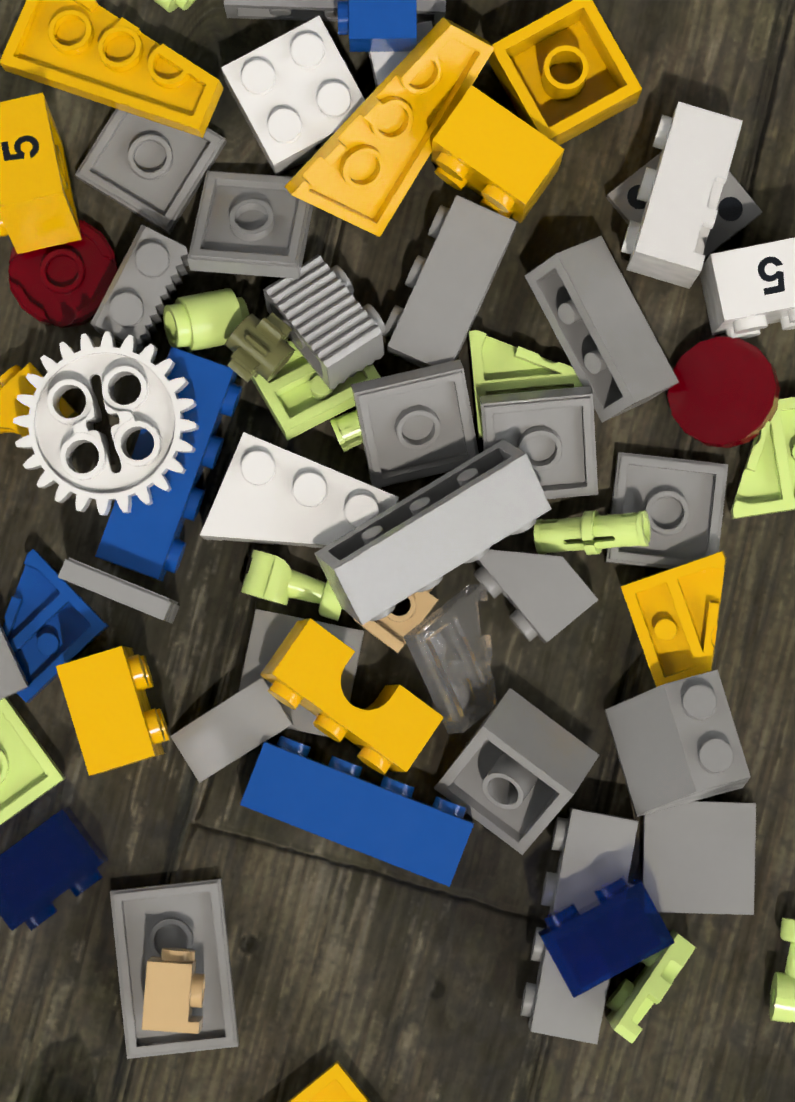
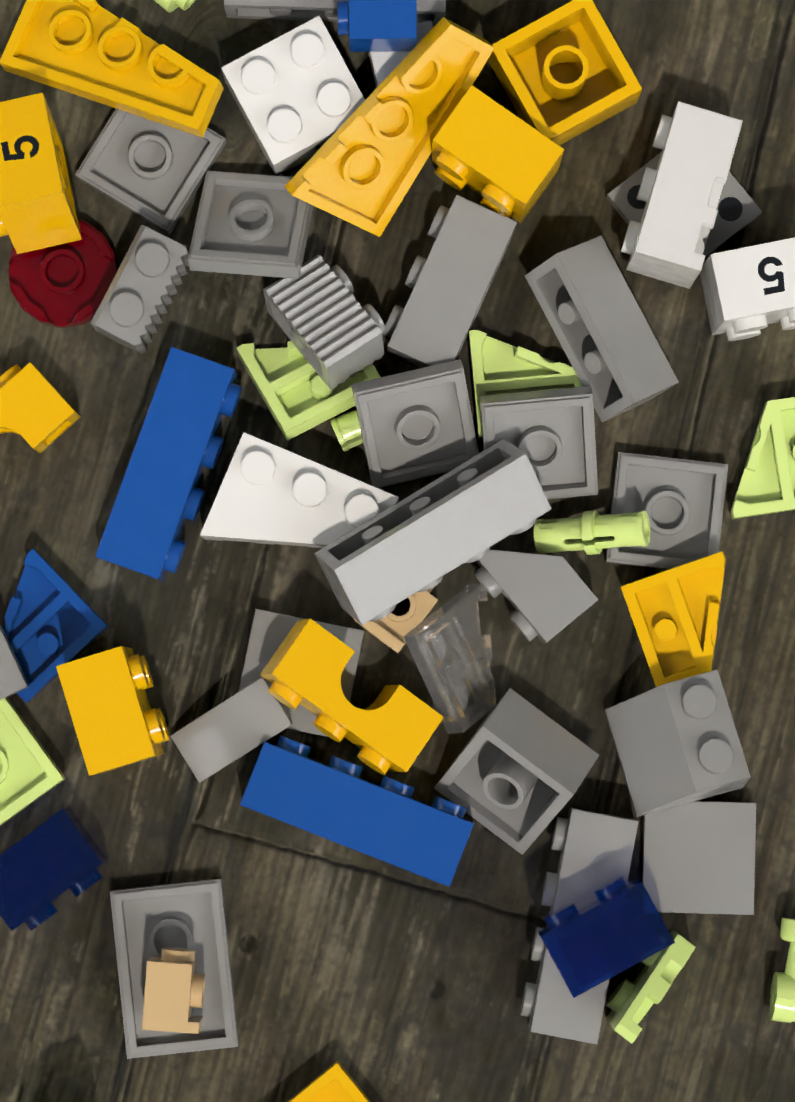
white gear [13,331,199,516] -> none
light grey tile [58,558,180,624] -> none
yellowish green brick [163,288,249,352] -> none
olive gear [225,312,295,383] -> none
yellowish green leg [241,550,342,621] -> none
dark red tile [667,336,780,448] -> none

